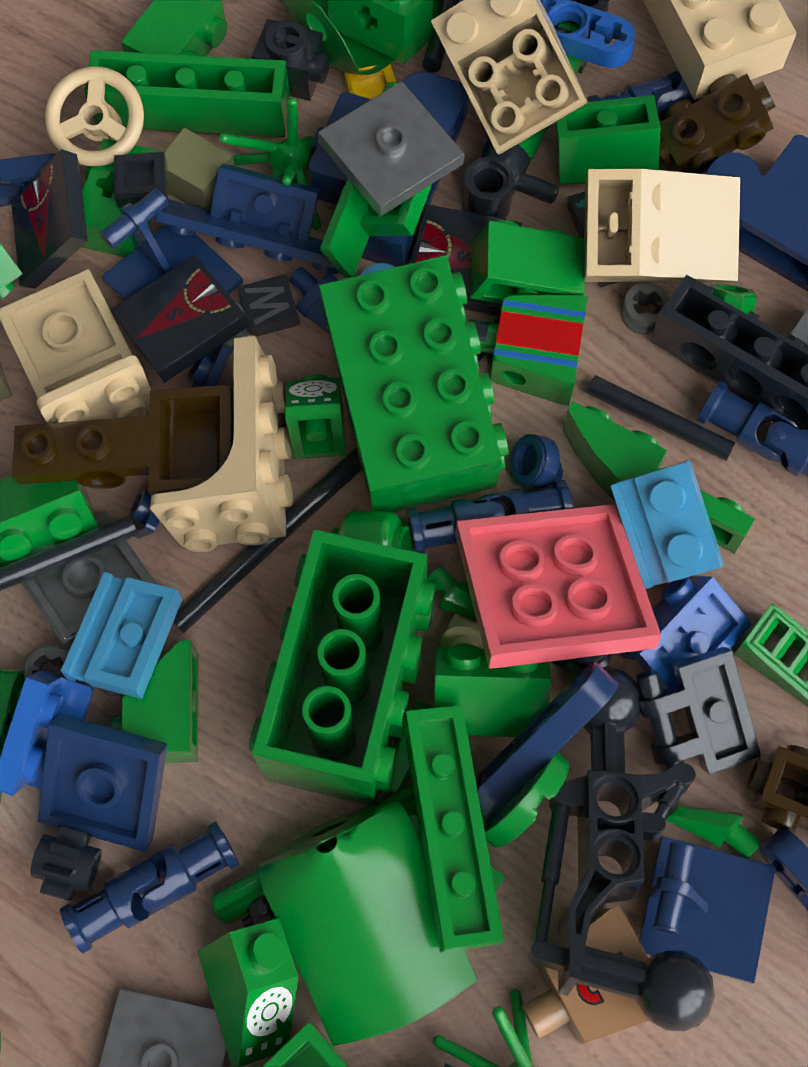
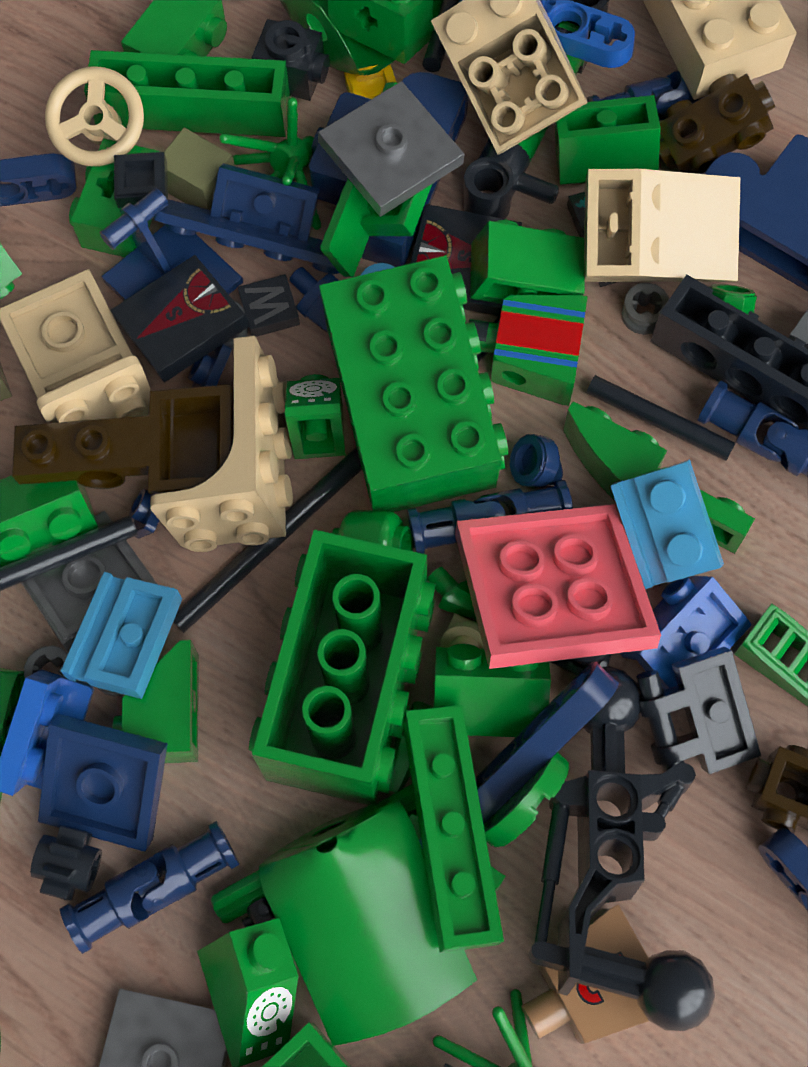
black tile [11,149,88,289] -> none
dark blue plate [639,836,776,984] -> none
green bar [665,805,761,859] -> none

